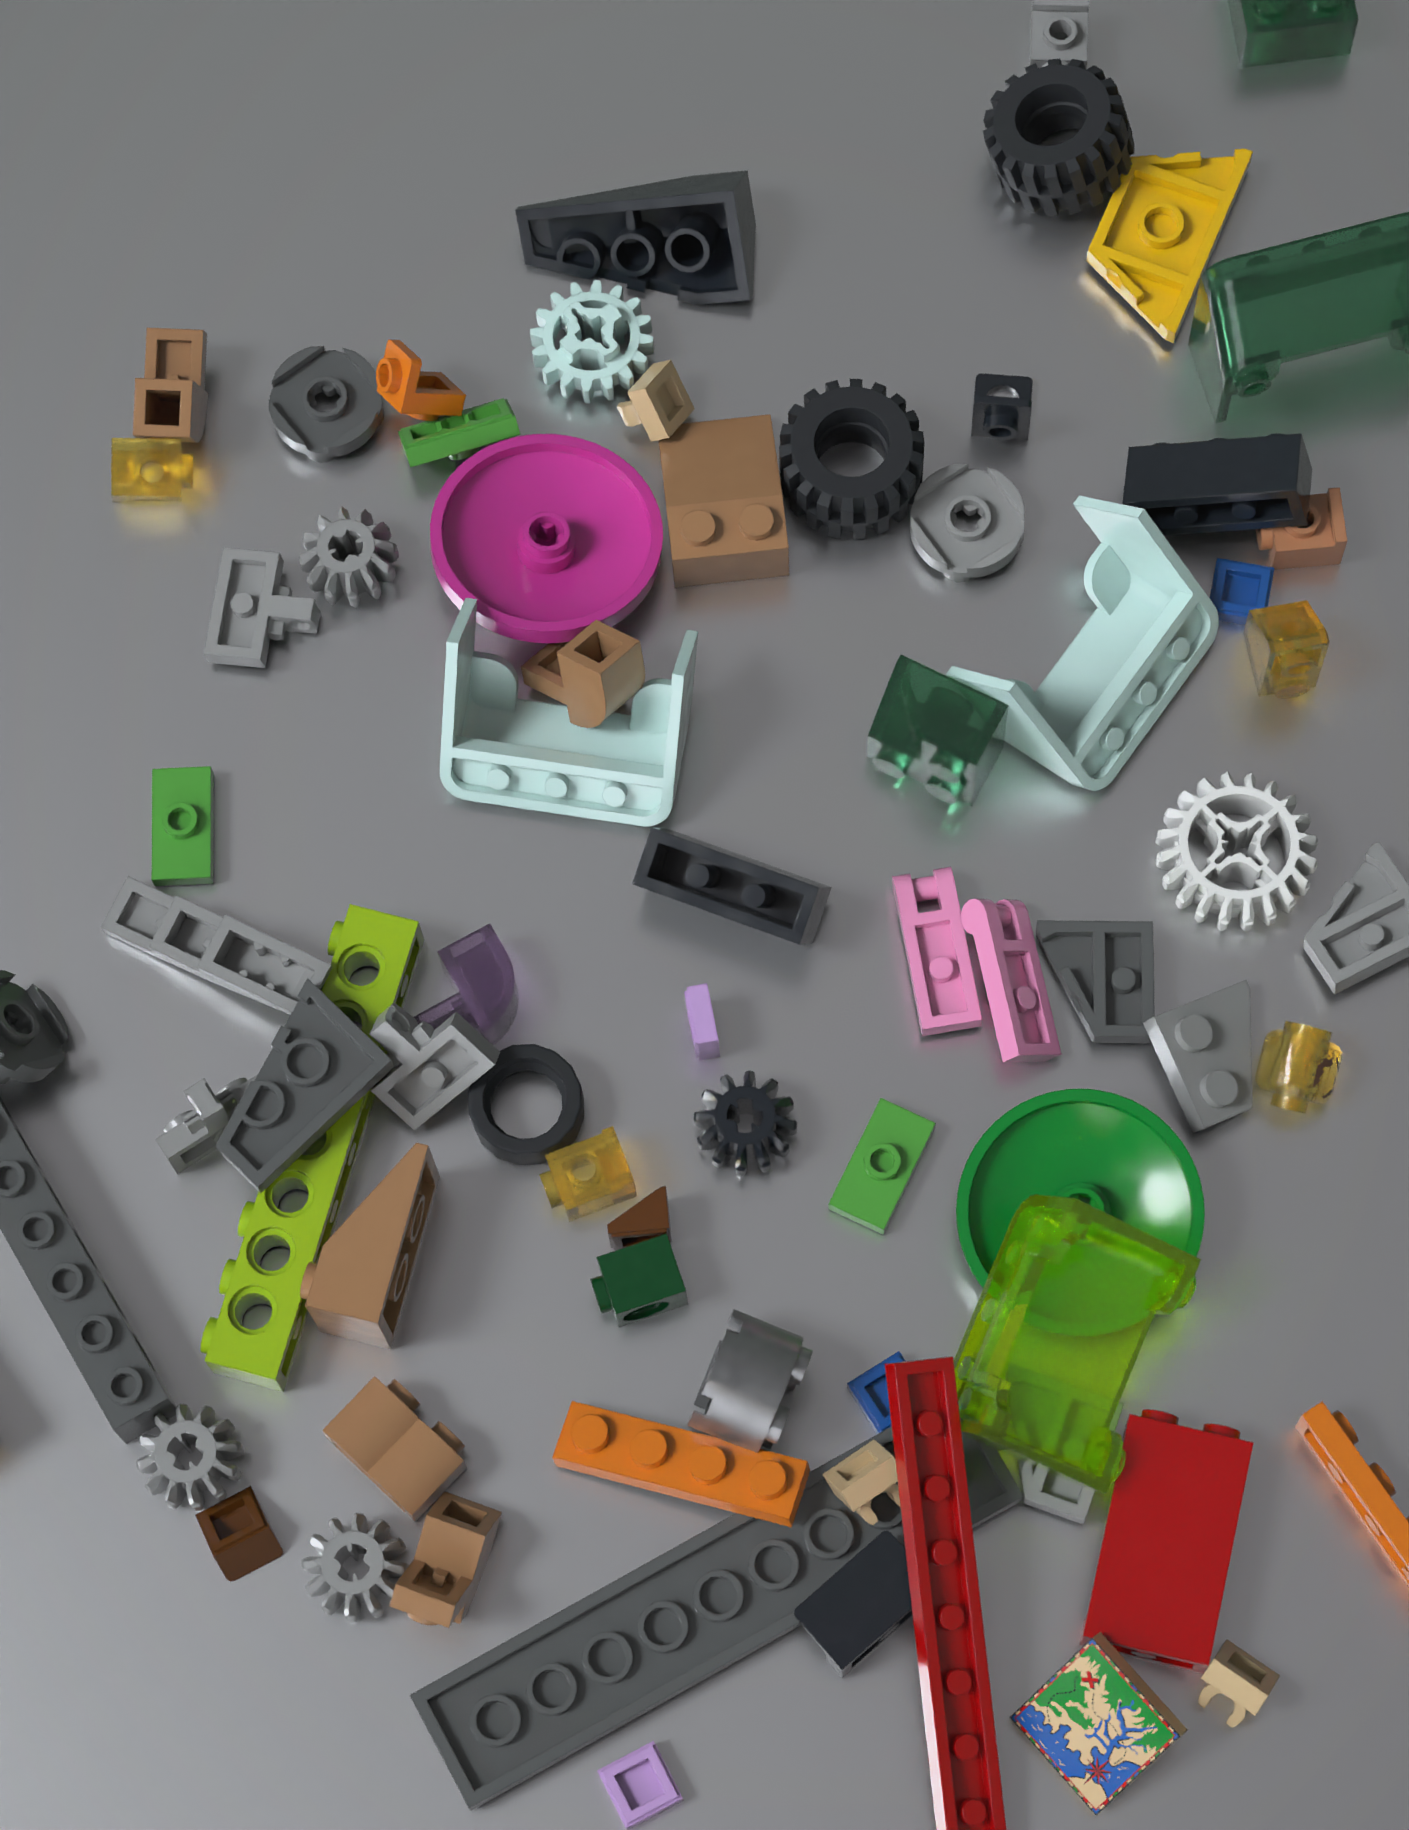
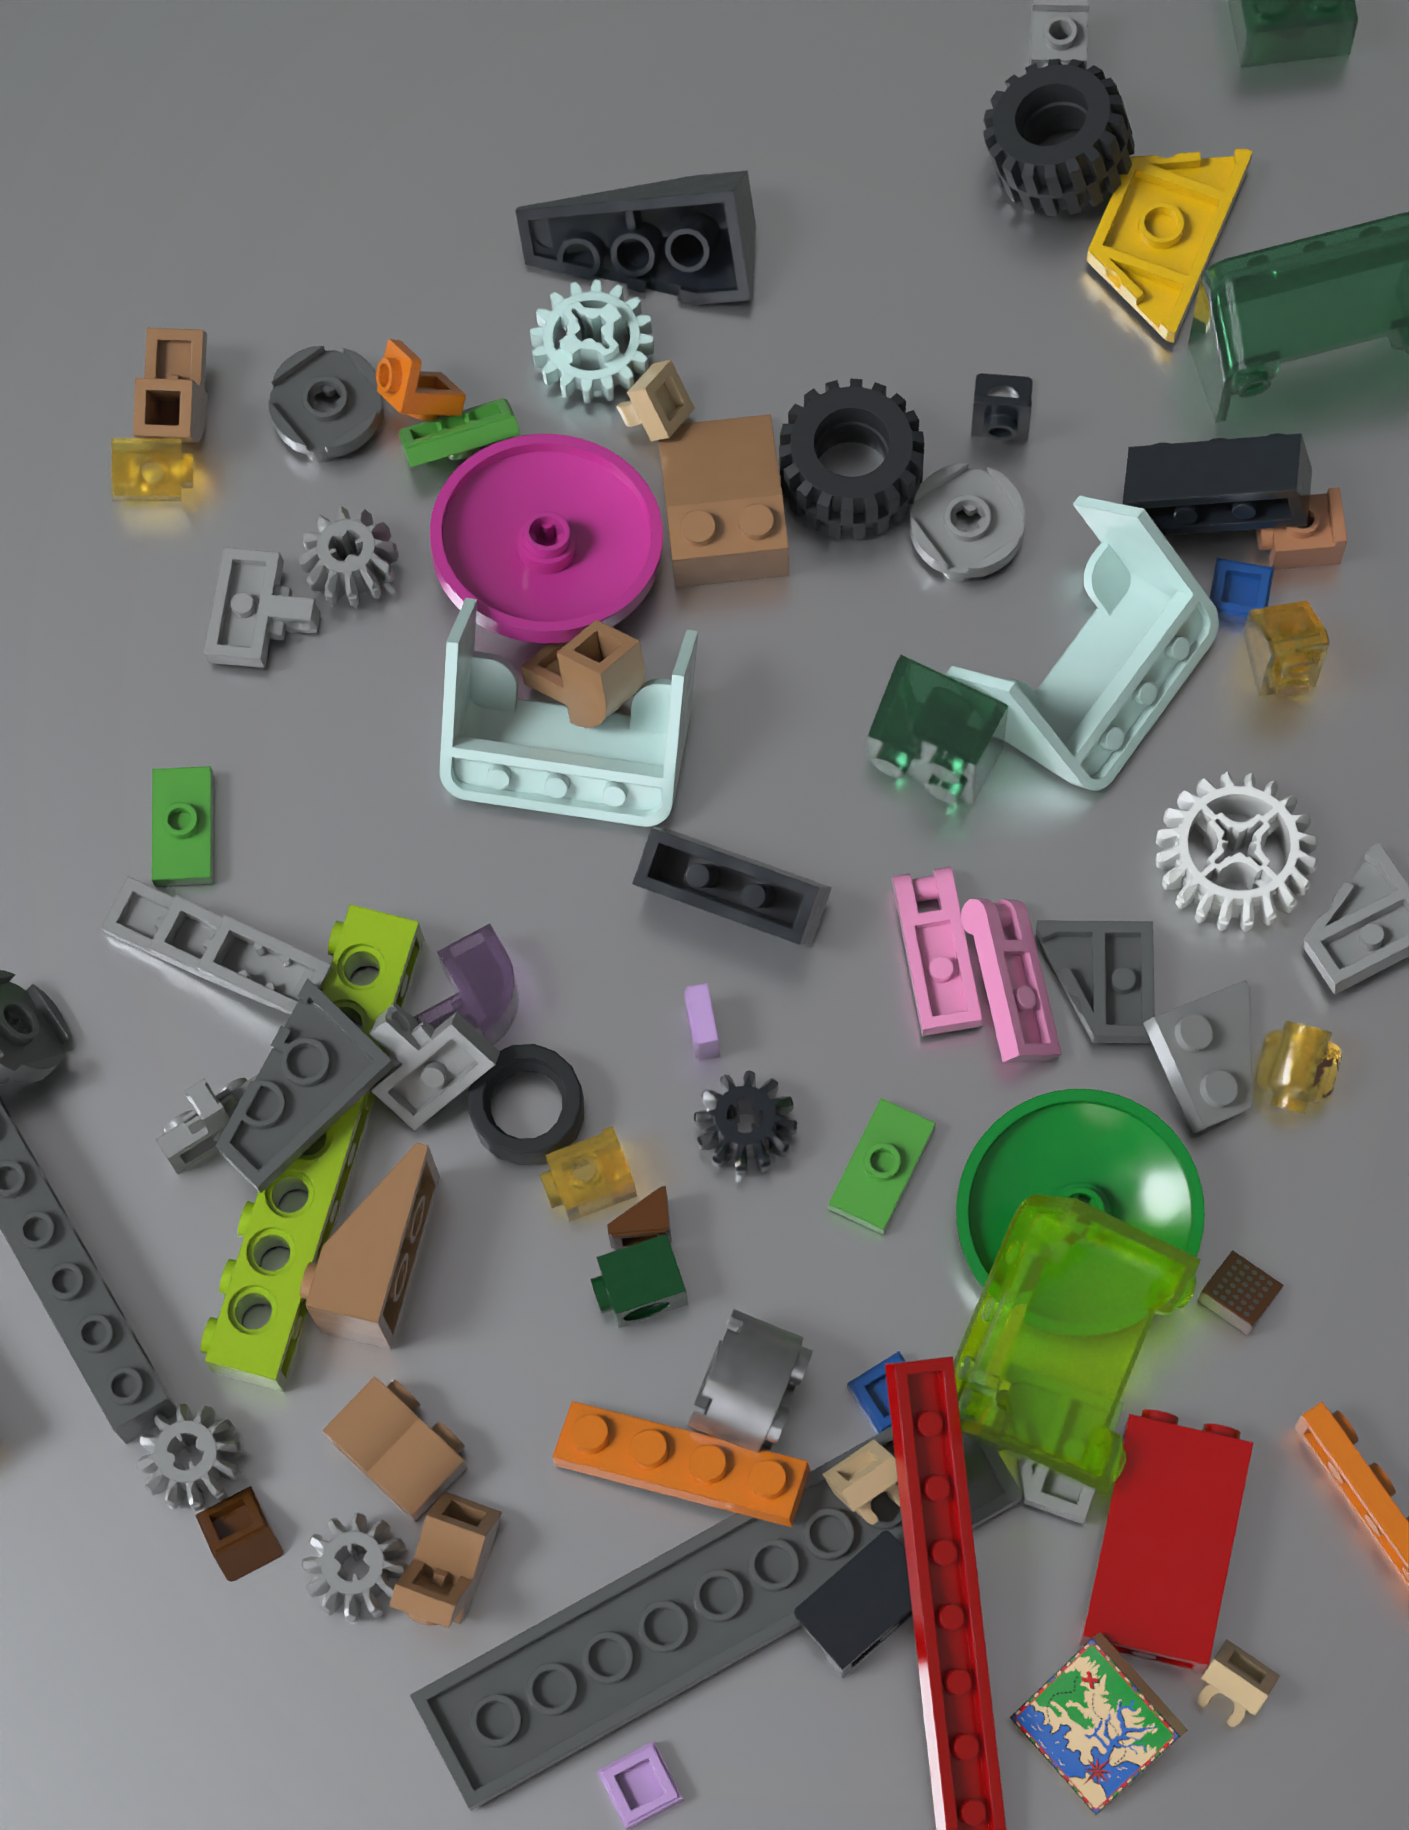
none -> reddish brown slope [1197,1250,1284,1336]

